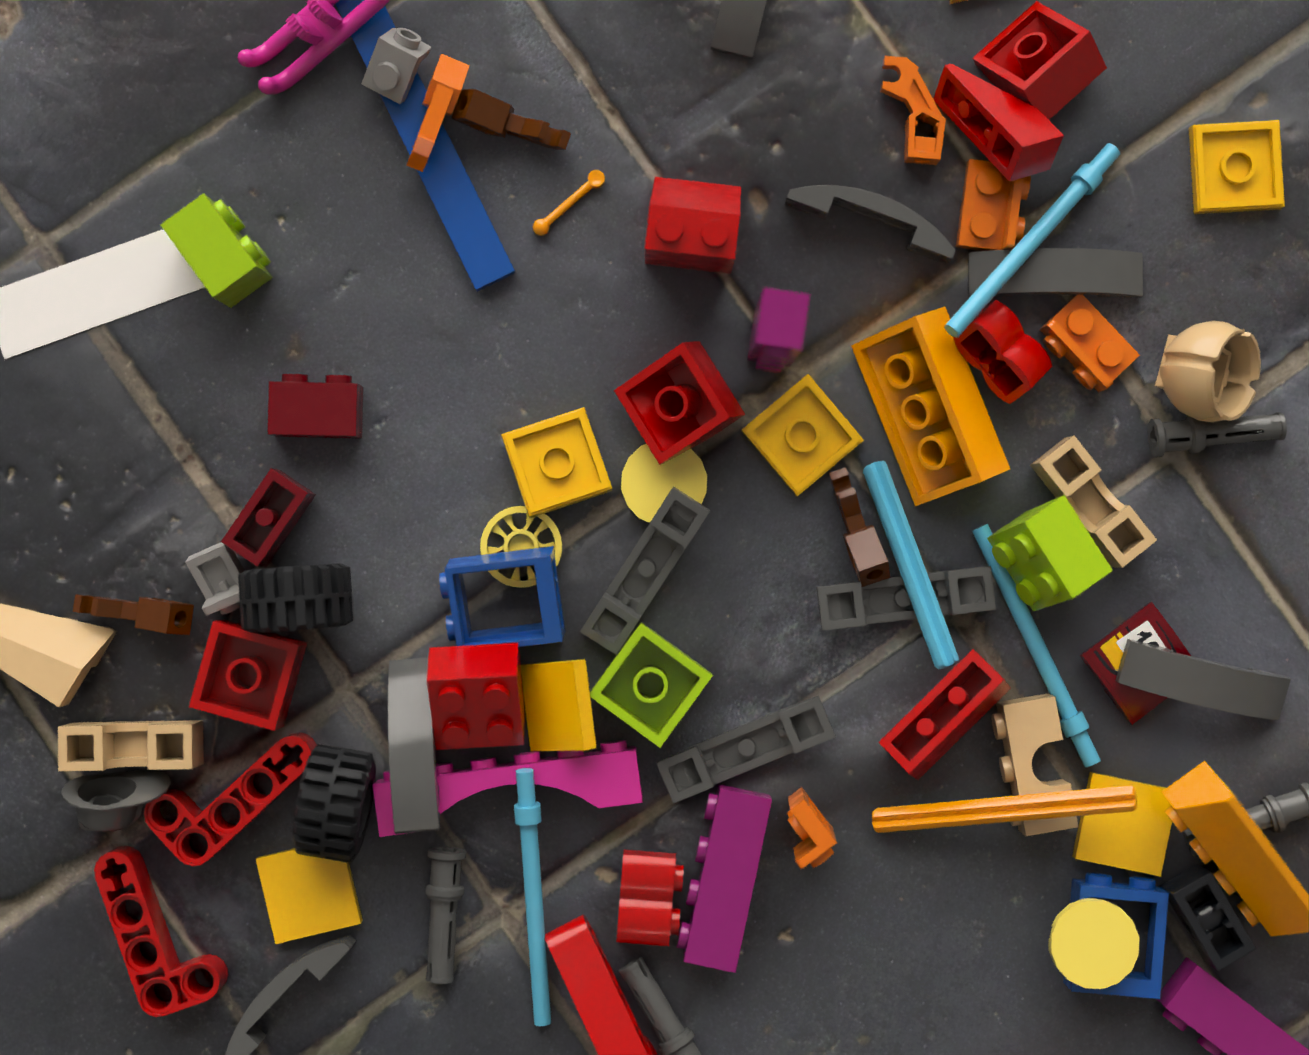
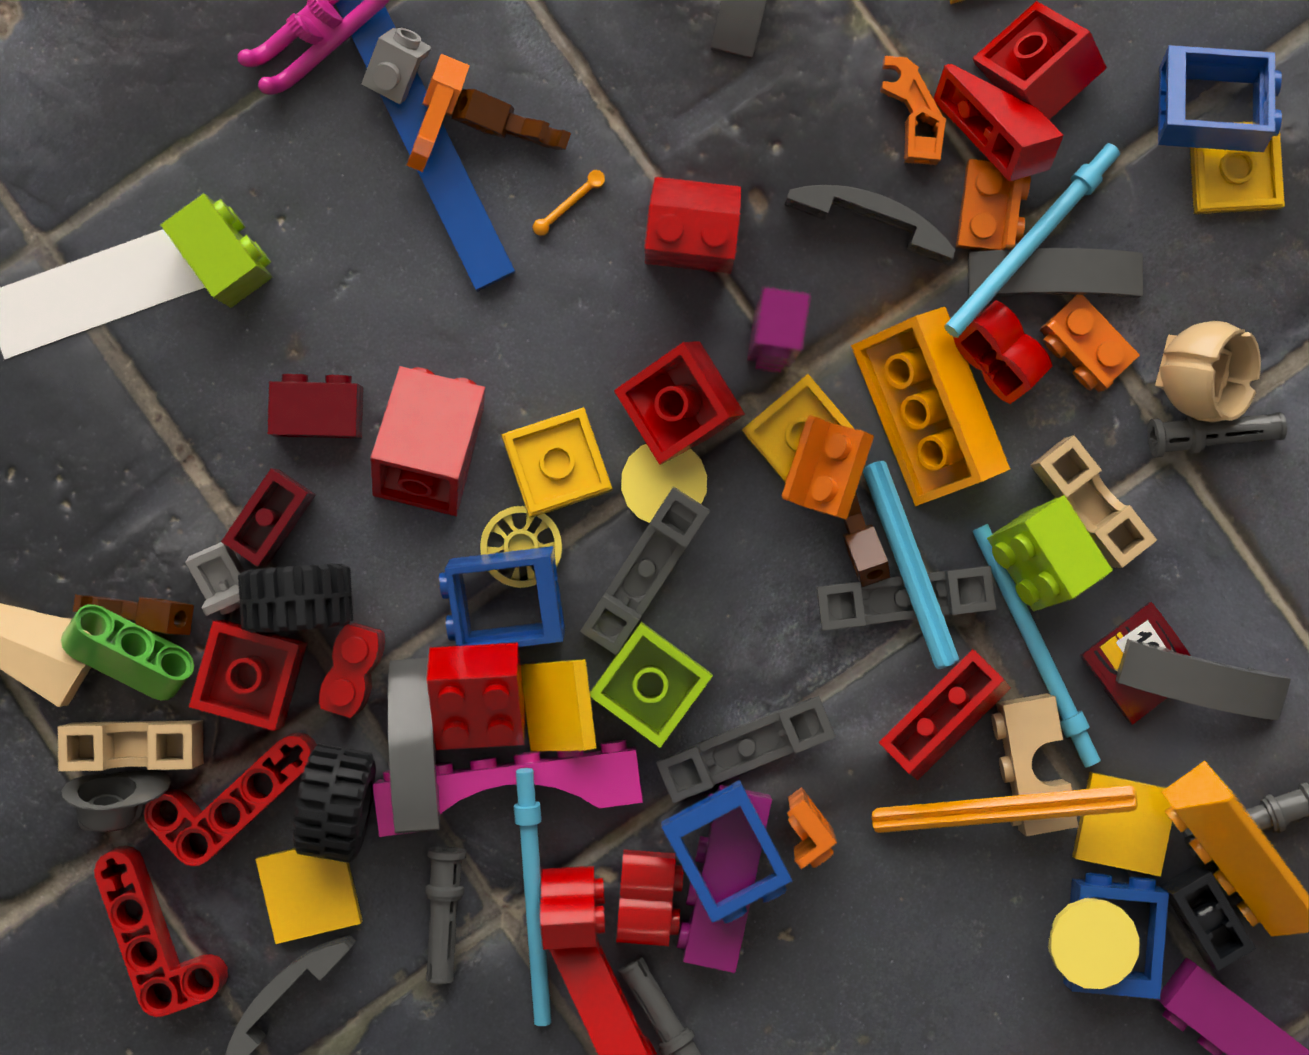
none -> bright green beam [61,604,194,701]
none -> red brick [319,622,385,718]
none -> slope [371,366,485,517]
none -> red brick [540,866,605,950]
none -> blue window [662,780,792,924]
none -> orange bracket [782,415,874,520]
none -> blue window [1158,45,1282,152]

